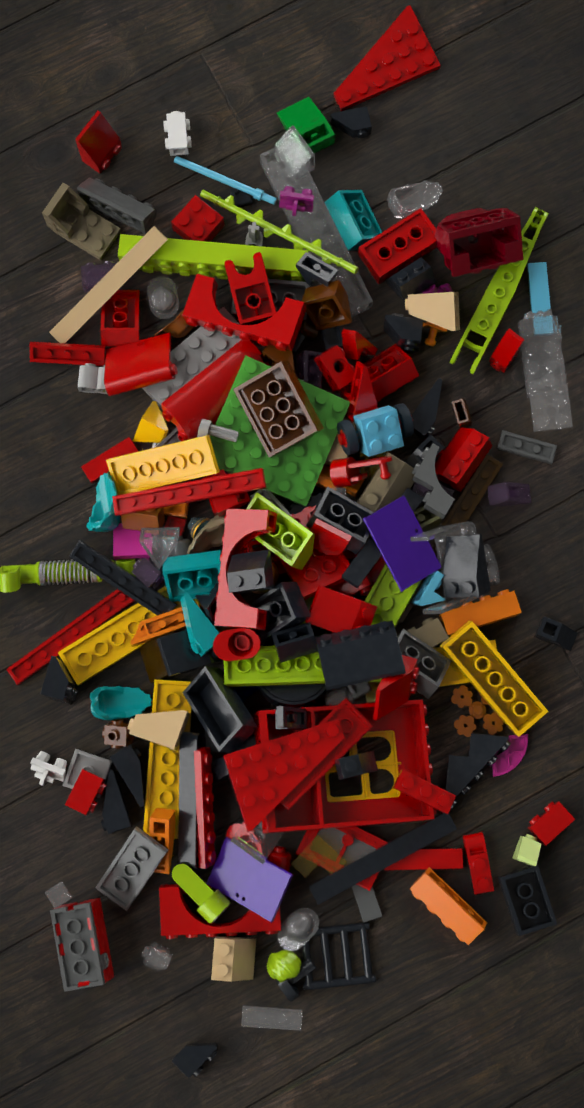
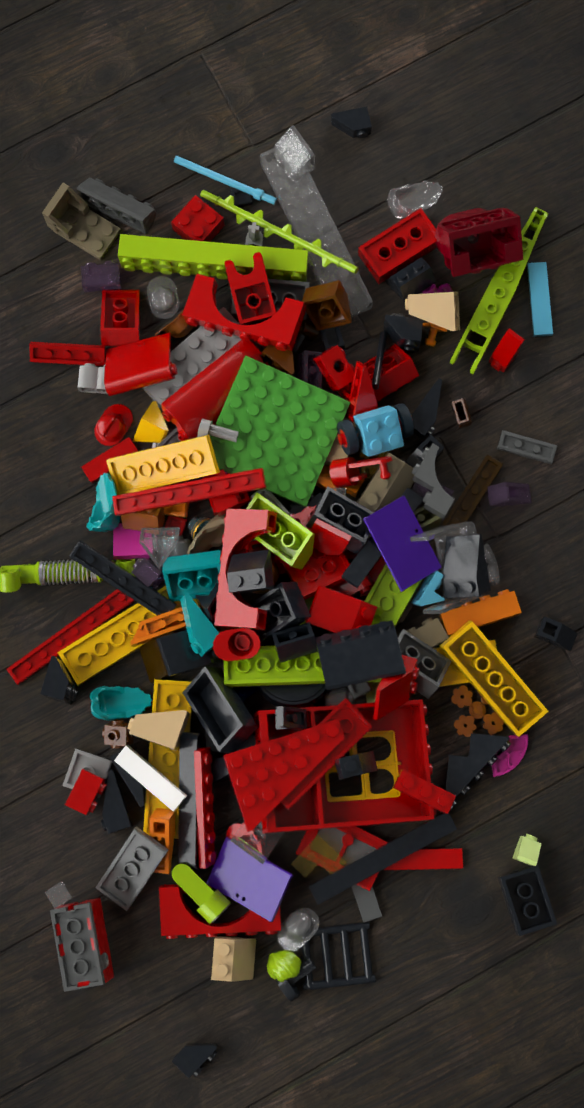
white hips [30,751,67,786] -> none
tan tile [49,226,168,343] -> none
red slope [75,111,122,173] -> none
clear head [141,942,172,972] -> none
white brick [163,111,192,156] -> none
reddish brown slope [233,360,324,458] -> none
clear tile [241,1005,303,1031] -> none
red head [265,846,292,872] -> none
green slope [277,97,335,160] -> none
magenta hips [279,186,314,216] -> none
black slope [296,252,338,287] -> none
teal slope [324,190,382,251] -> none
red wing [334,5,441,111] -> none
red slope [341,329,378,360] -> none
orange brick [410,867,487,945] -> none
red slope [435,427,492,492] -> none
red plate [463,832,494,895] -> none
clear piece [518,309,573,432] -> none
red brick [528,801,575,846] -> none
none -> red piece [94,404,133,446]
none -> white tile [114,745,187,812]
none -> black bar [372,331,388,390]

